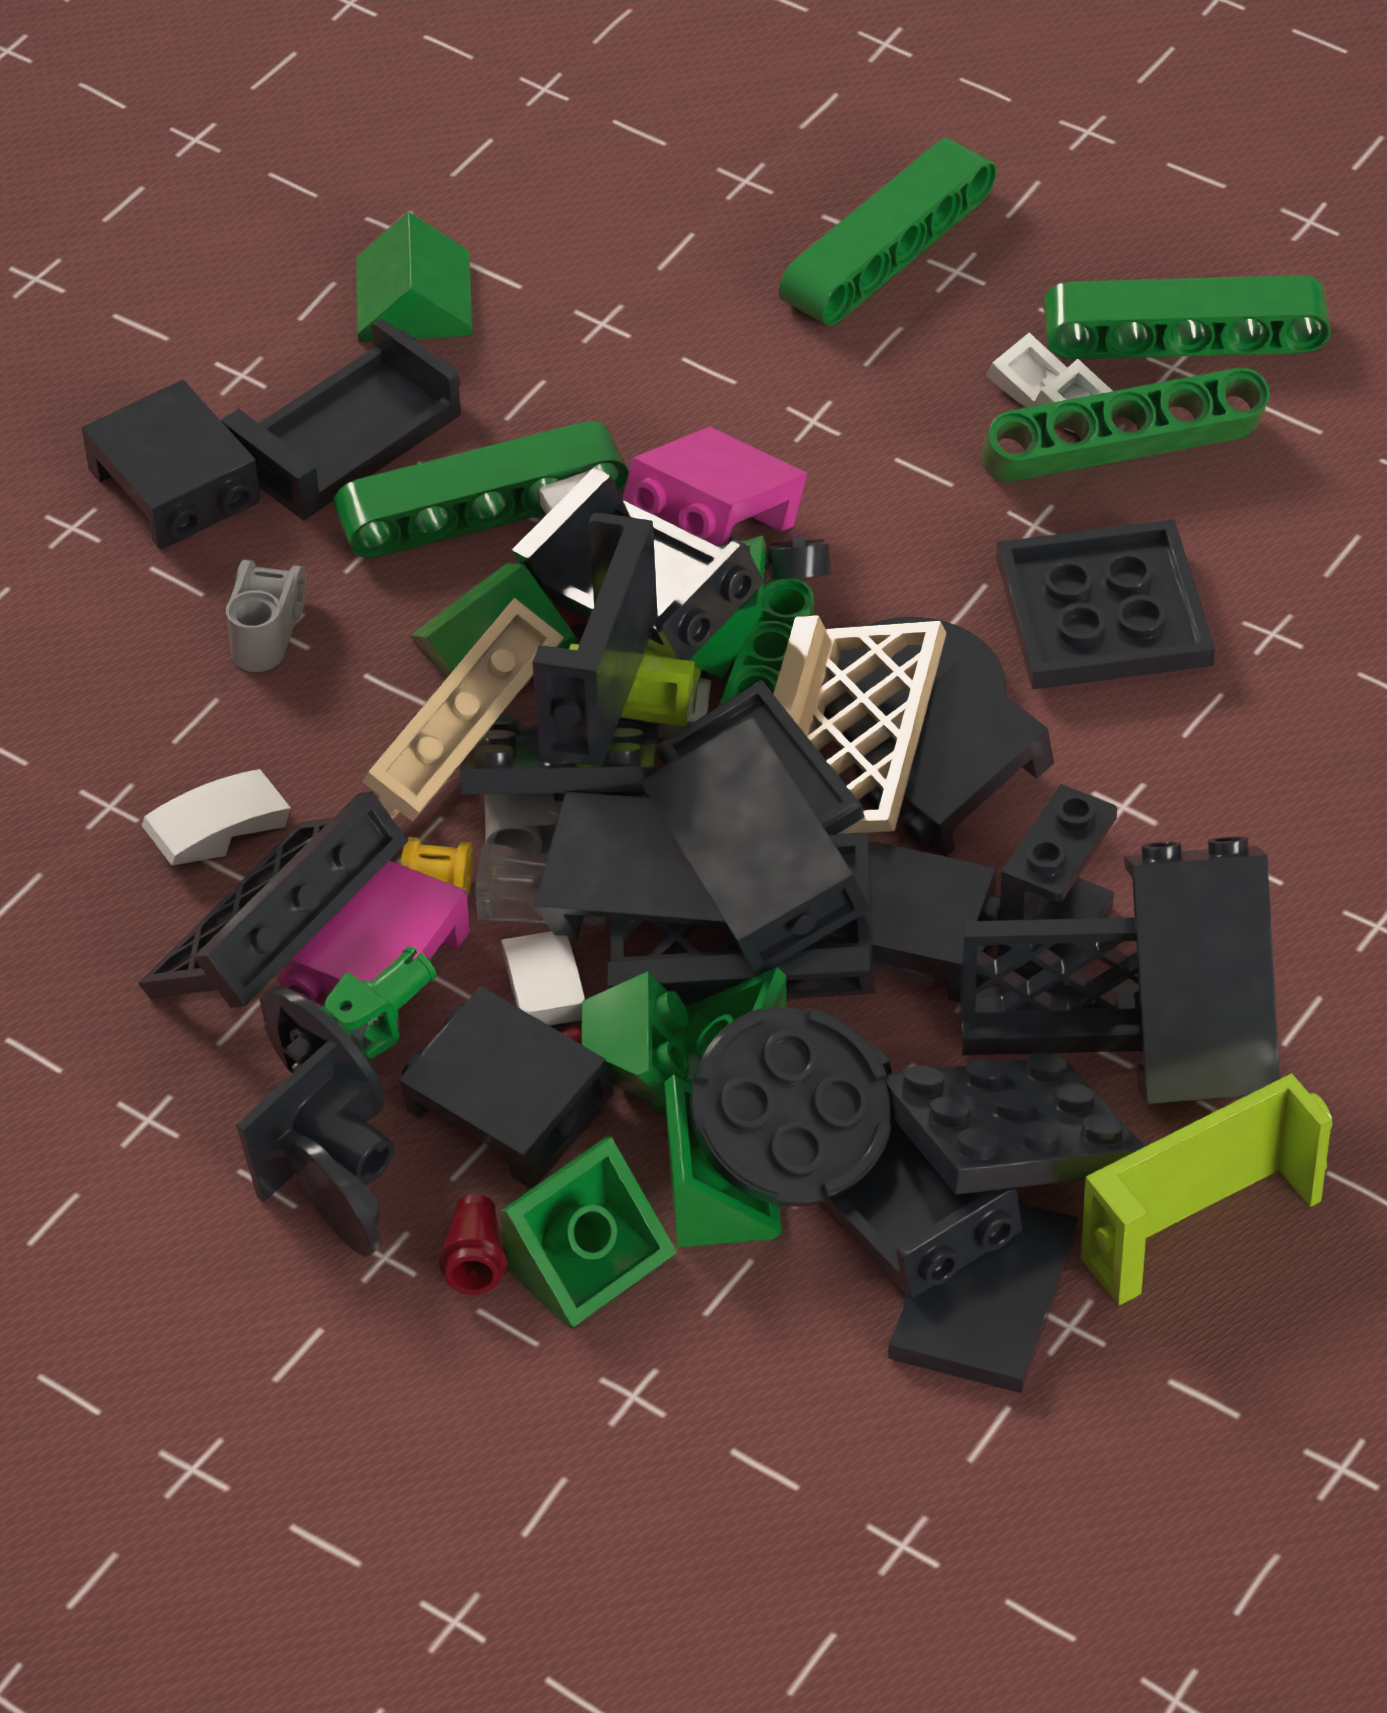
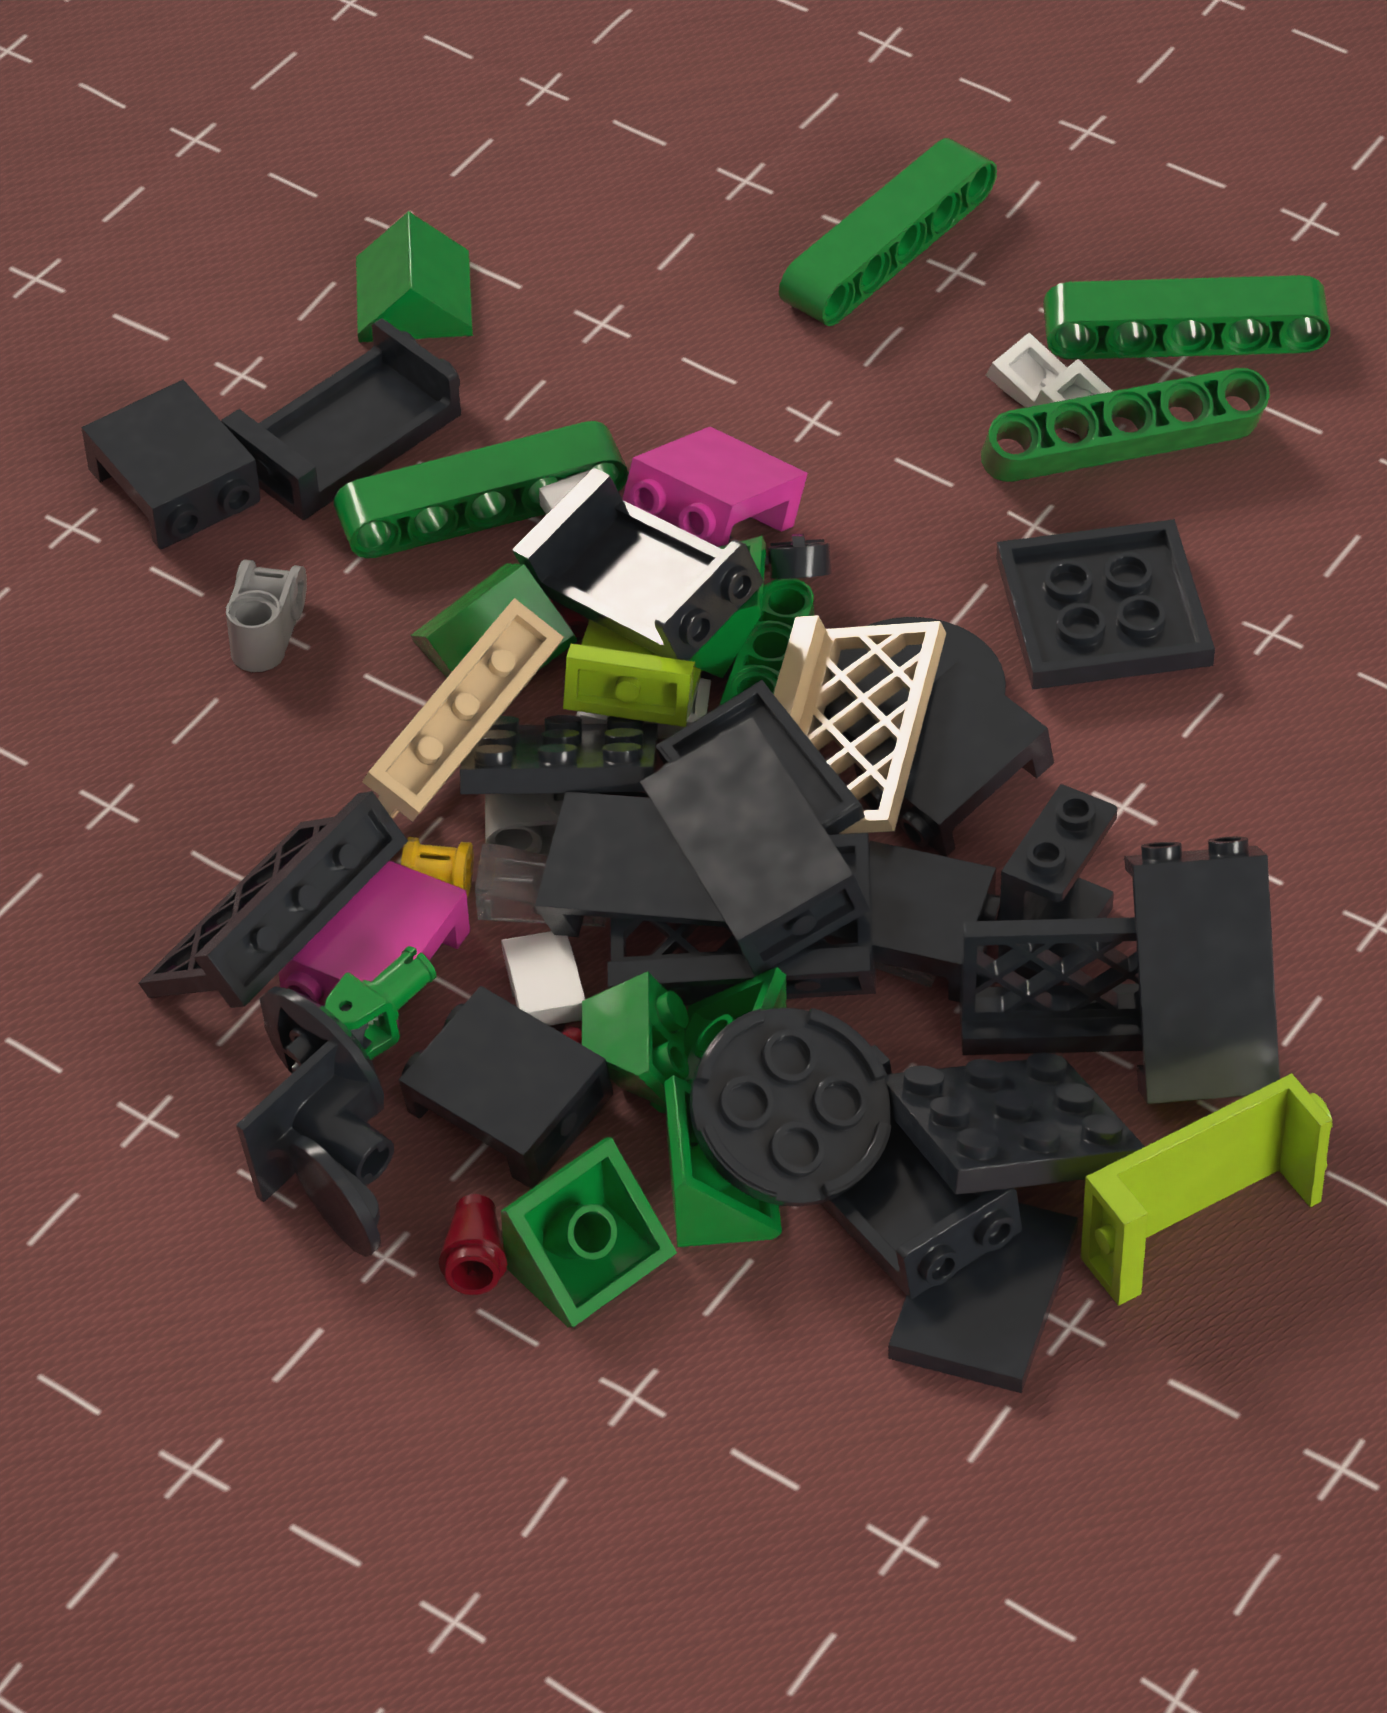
white slope [142,769,291,866] -> none
black panel [532,513,658,767] -> none

